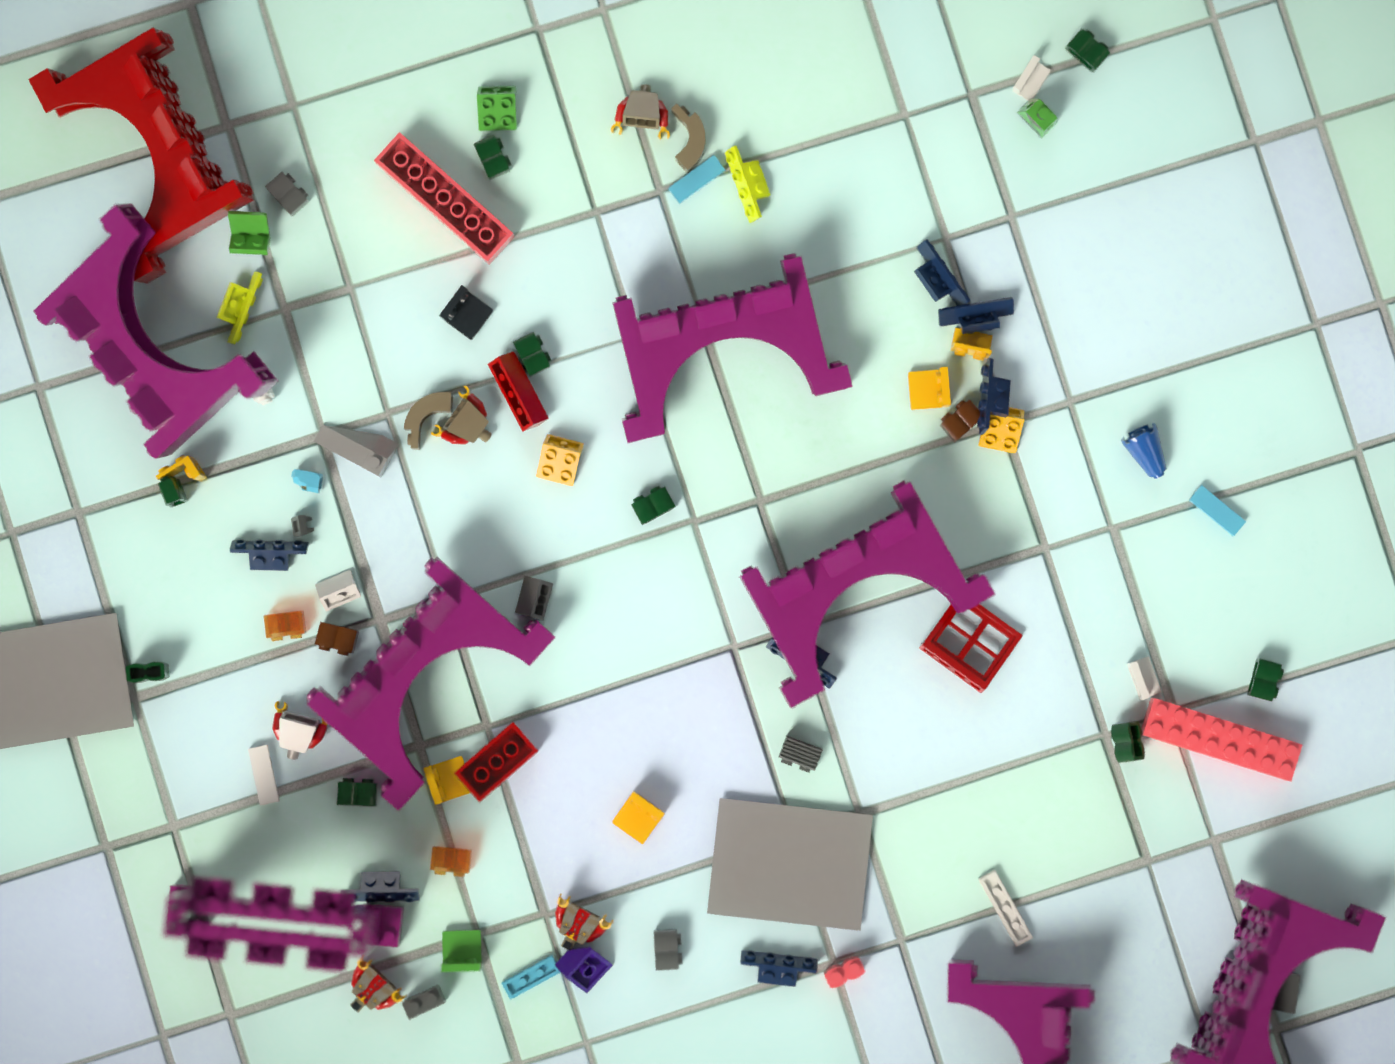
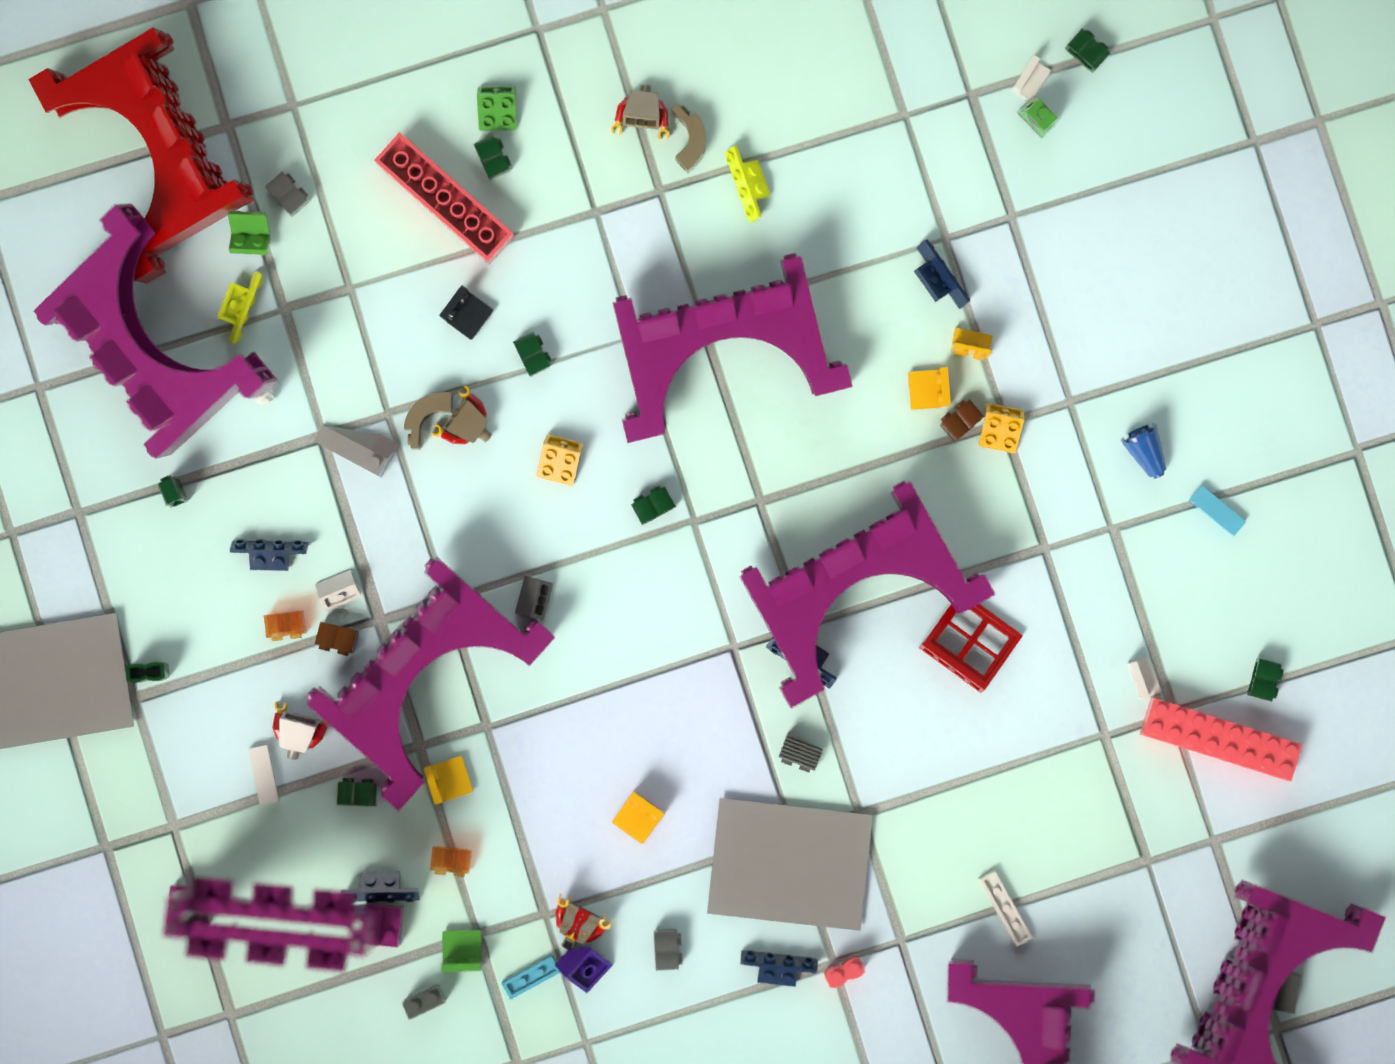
yellow bracket [156,455,207,482] -> none
medium azure rock [291,469,323,493] -> none
dark grey tile [291,515,314,537] -> none
torso [350,957,407,1013] -> none
red brick [454,722,538,803] -> none
red brick [488,351,549,432] -> none
medium azure tile [668,155,725,204] -> none
dark blue bracket [938,297,1014,334] -> none
dark blue bracket [977,358,1011,435] -> none
dark green brick [1111,721,1145,763] -> none

